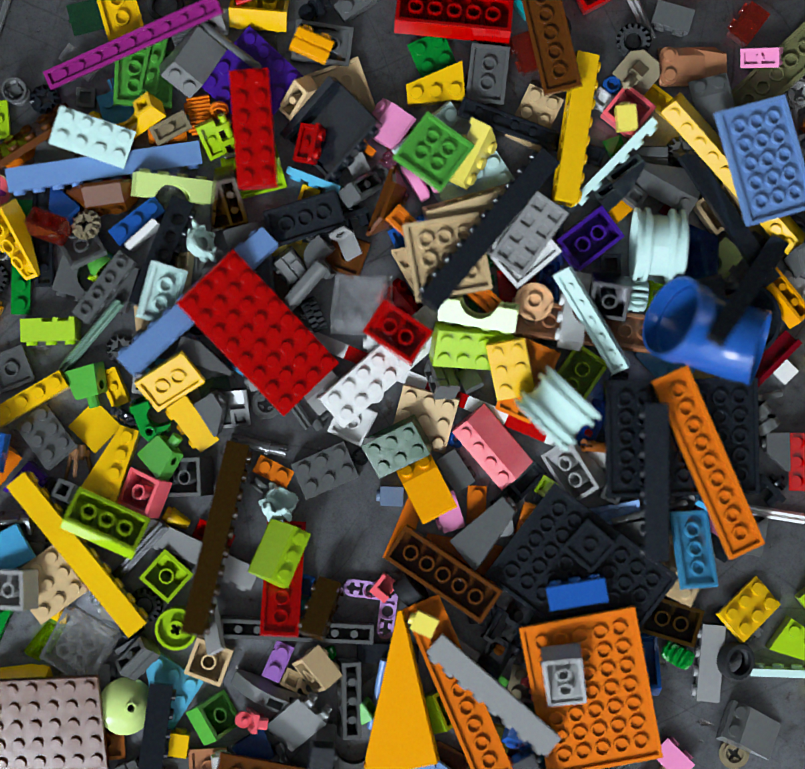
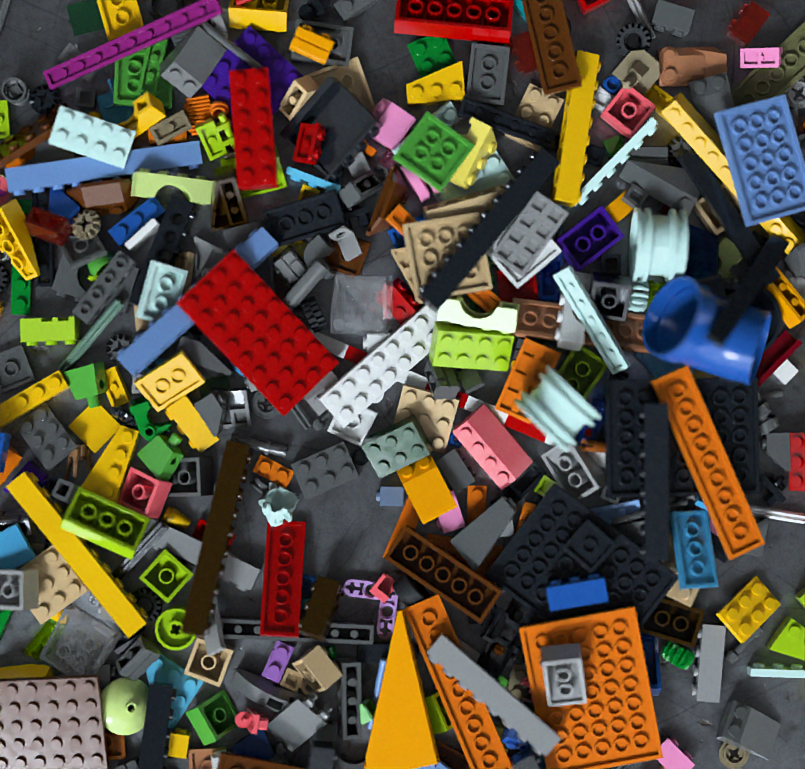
light aqua hair [186,219,217,263] -> none
lime slope [247,519,311,588] -> none
red slope [362,299,433,366] -> none
light yellow brick [408,609,439,639] -> none
yellow plate [486,337,535,401] -> none
light nougat tile [515,282,554,321] -> none
black slope [594,154,646,212] -> none
light yellow brick [614,102,638,133] -> none
black tyre [717,642,755,680] -> none

